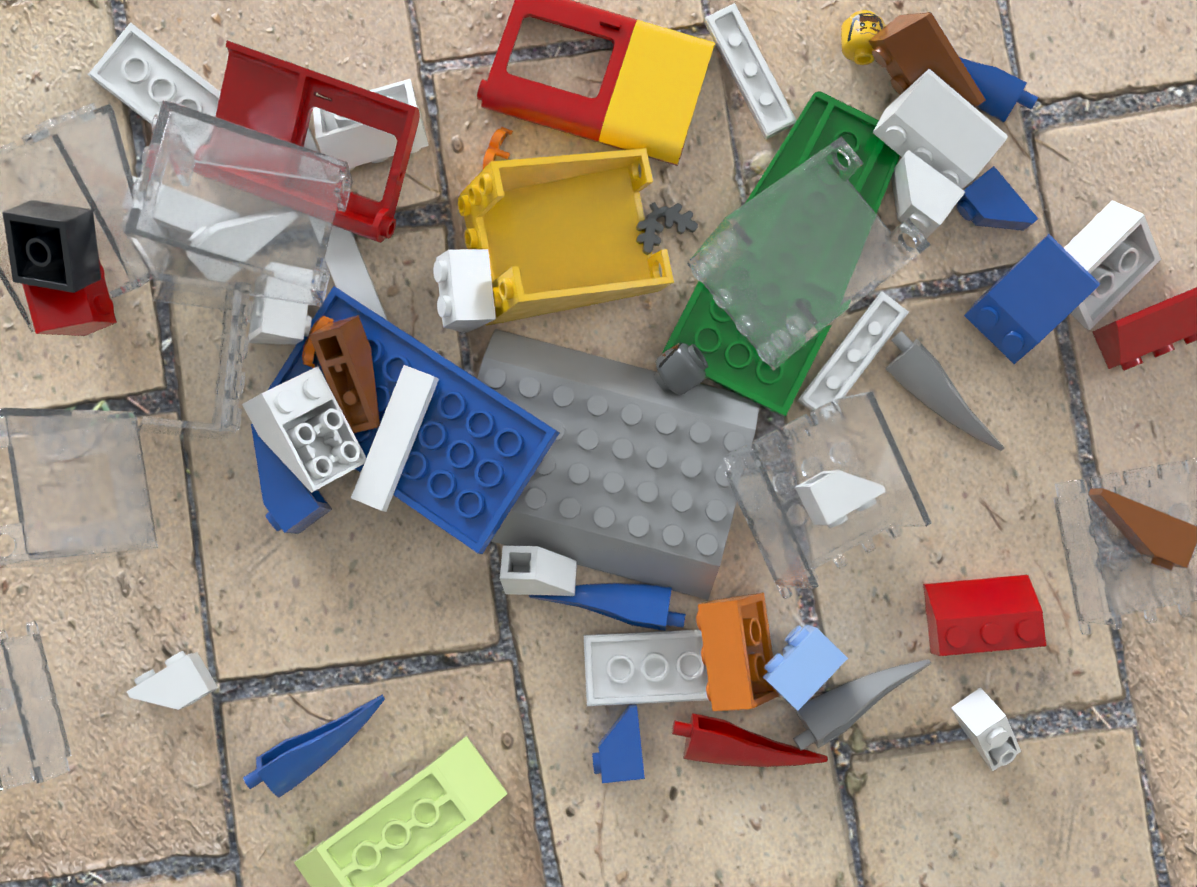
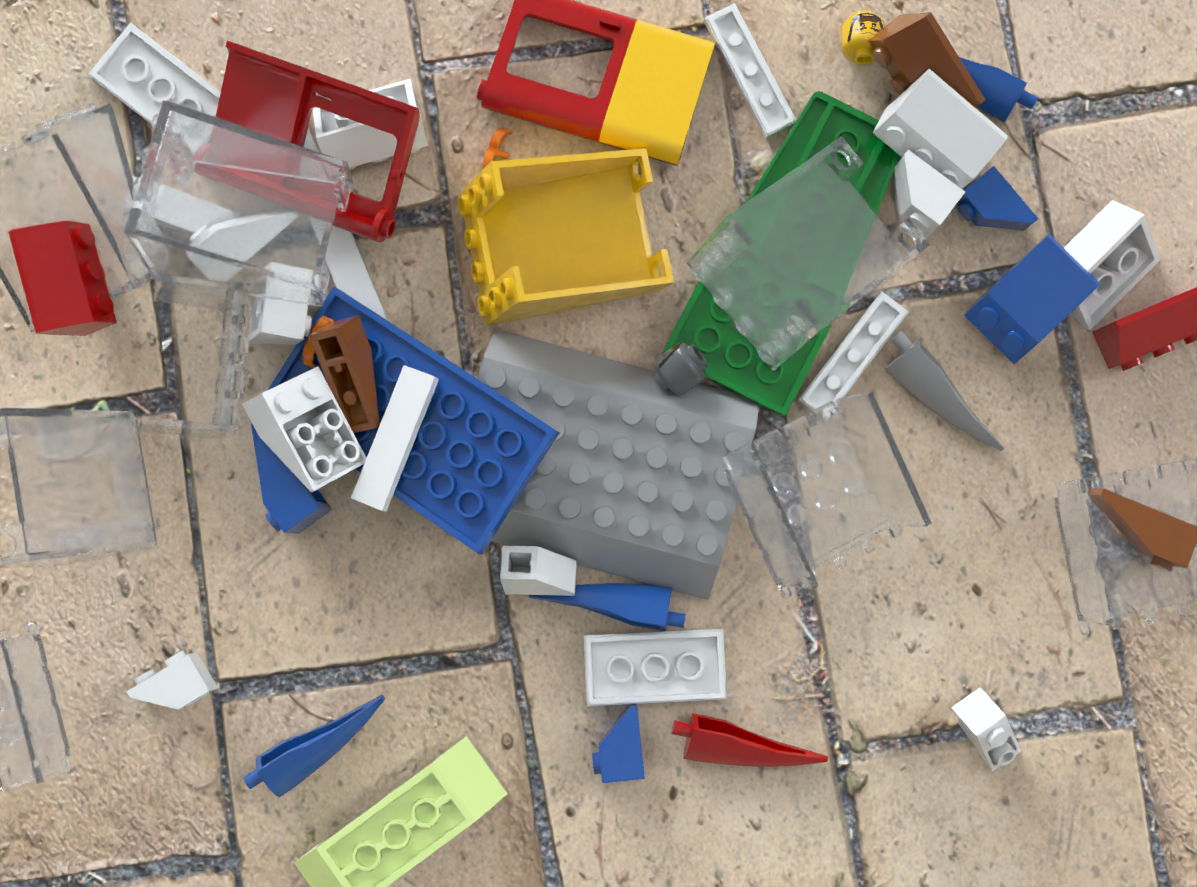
black slope [2,200,101,293] -> none
white slope [433,249,496,333] -> none
dark grey animal [636,202,698,255] -> none
orange slope [696,592,779,711] -> none
light blue slope [763,624,848,711] -> none
light grey piece [793,659,931,751] -> none
white slope [795,470,886,528] -> none
red slope [923,574,1047,656] -> none

